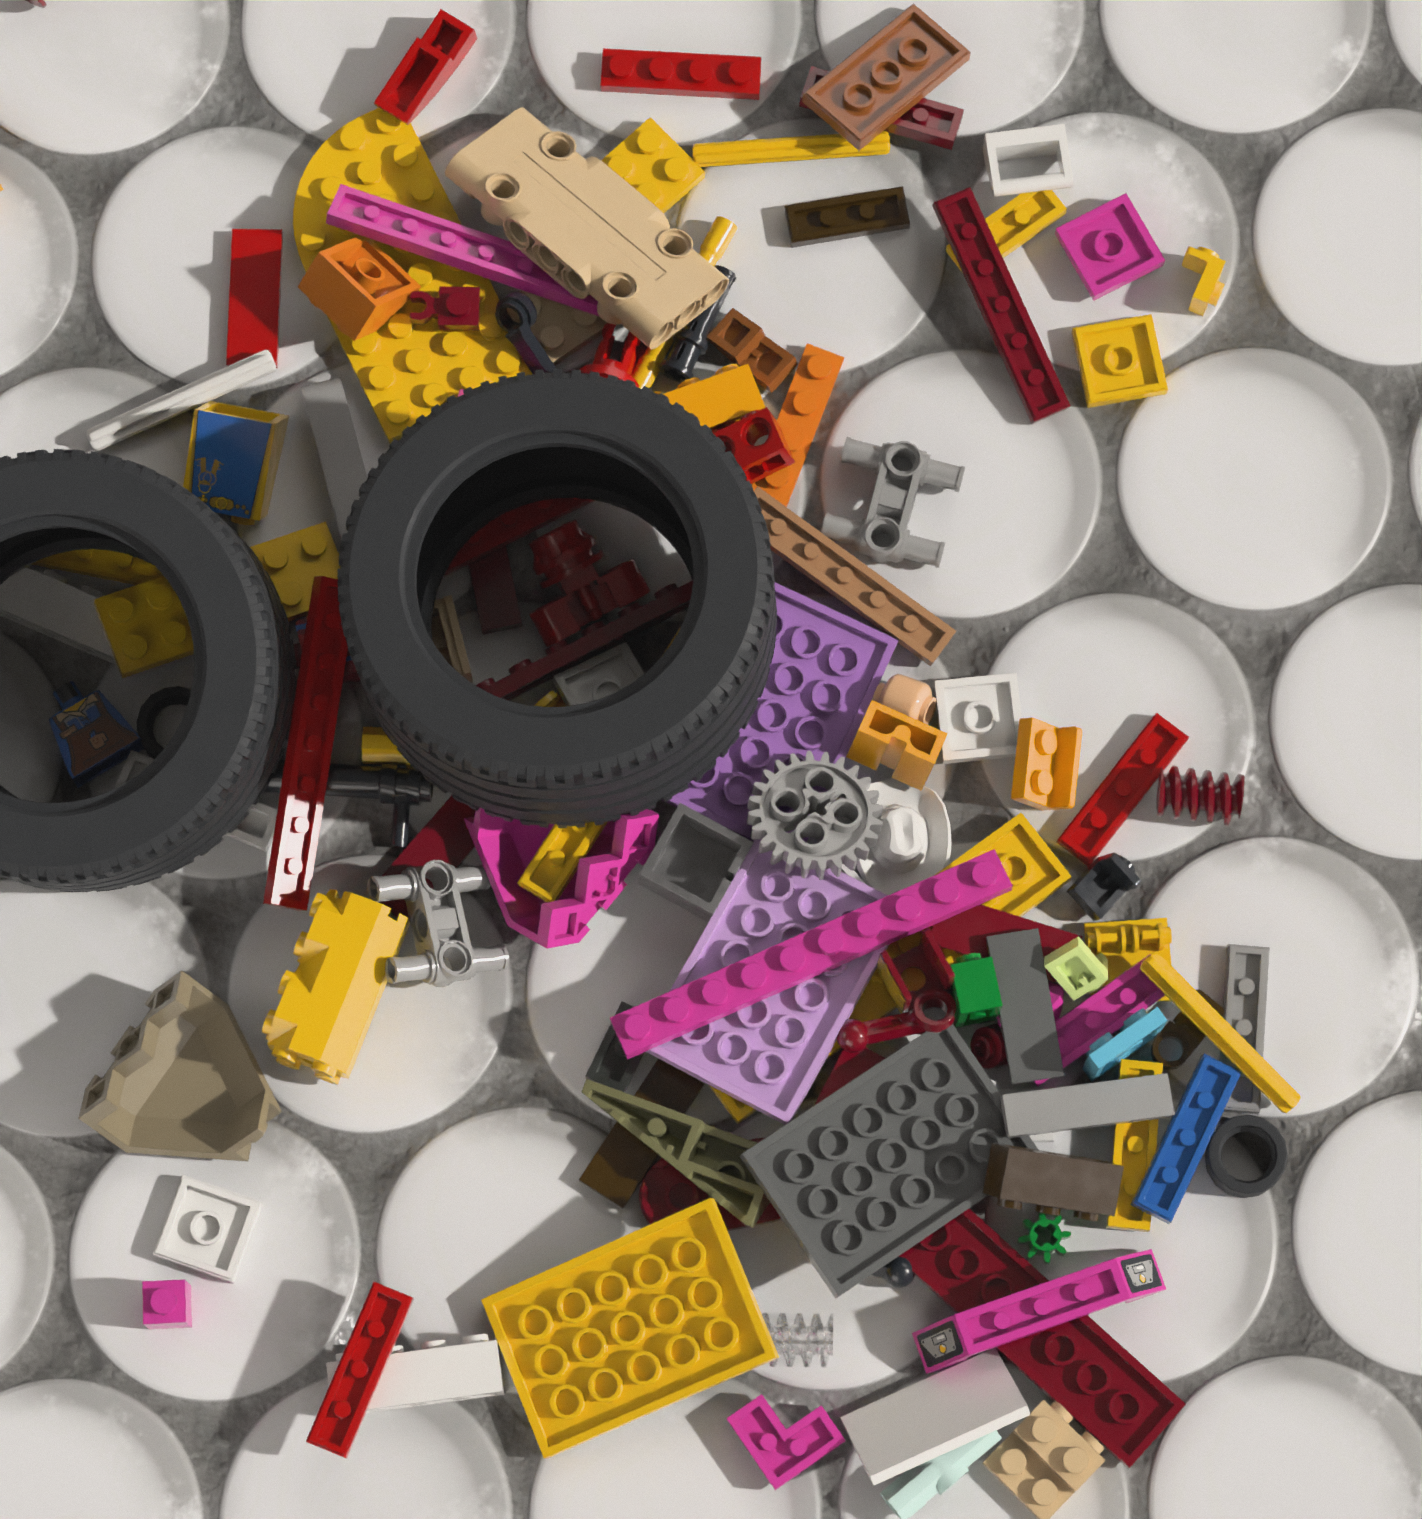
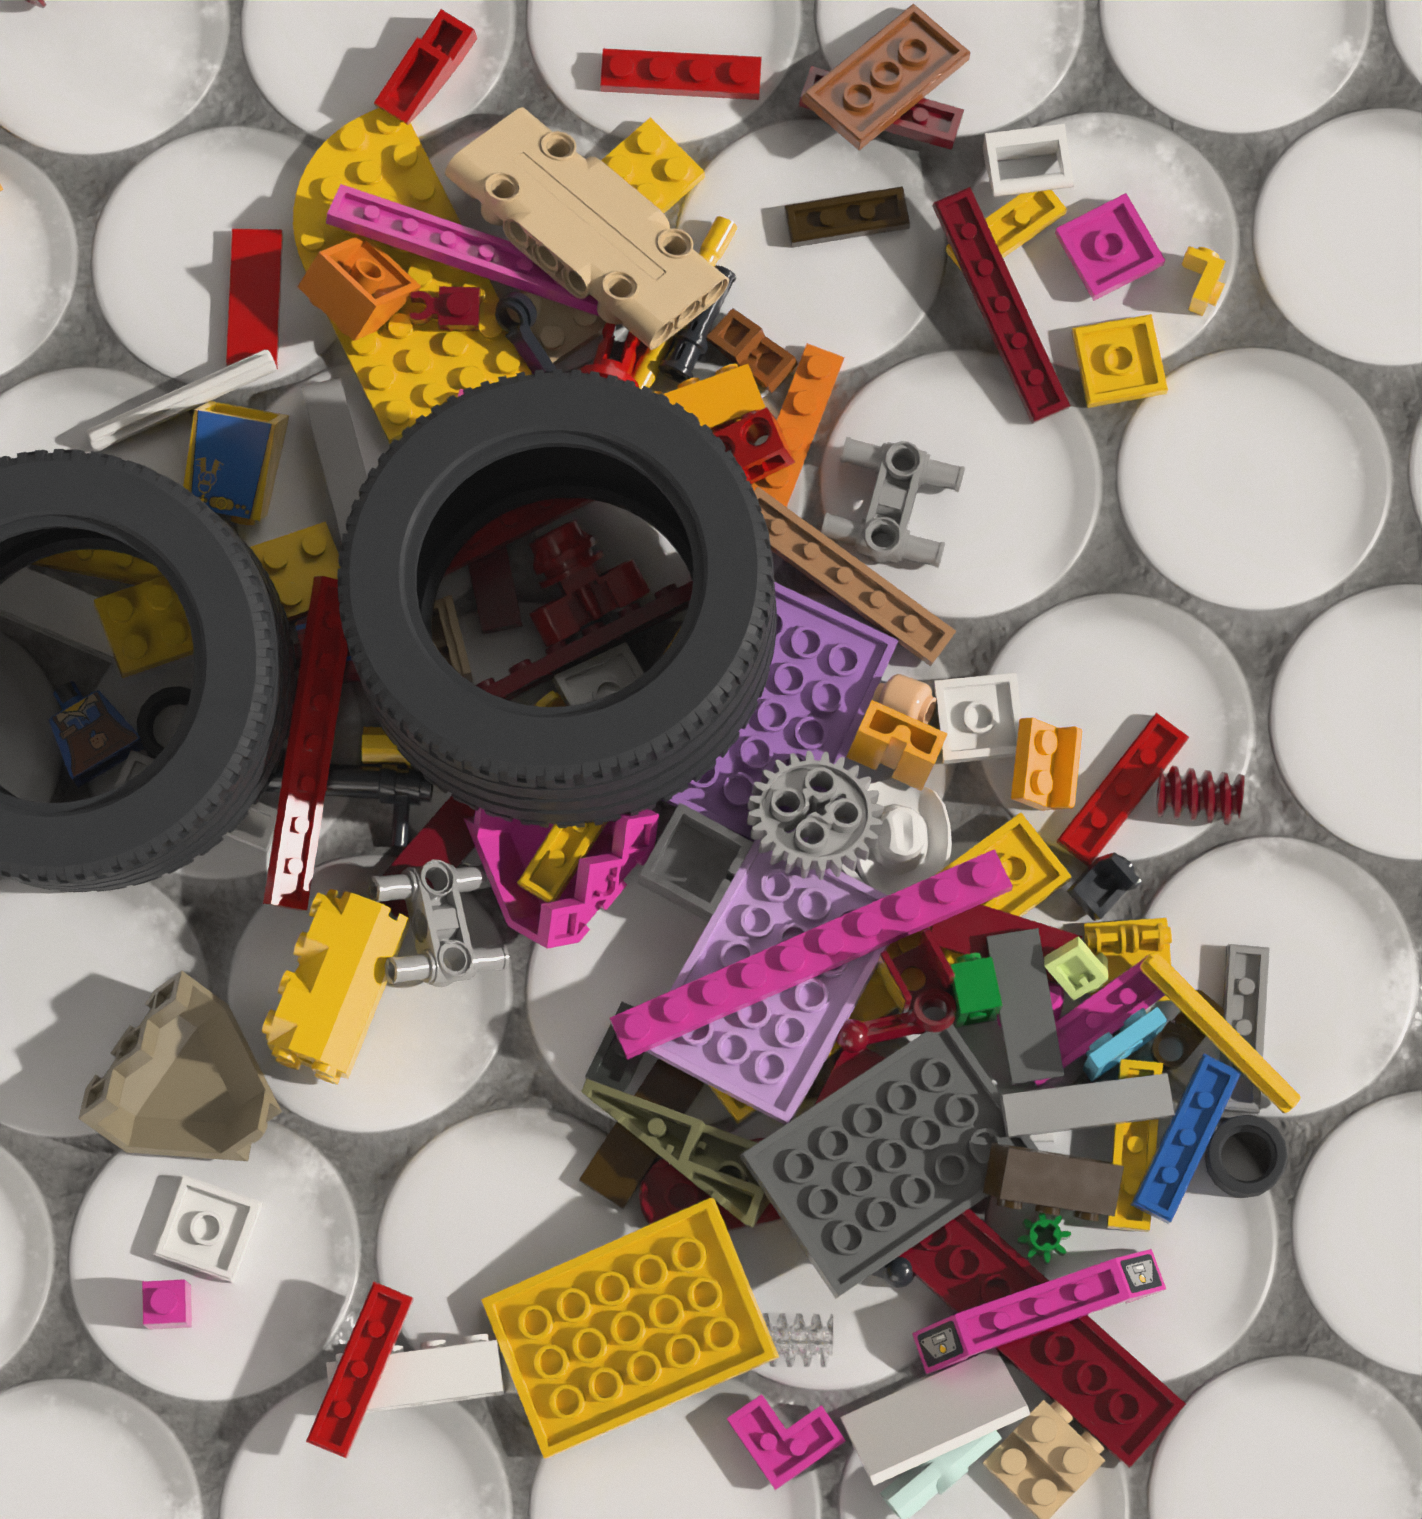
yellow axle [692,131,890,167] -> none
dark red plate [970,1023,1008,1069] -> none

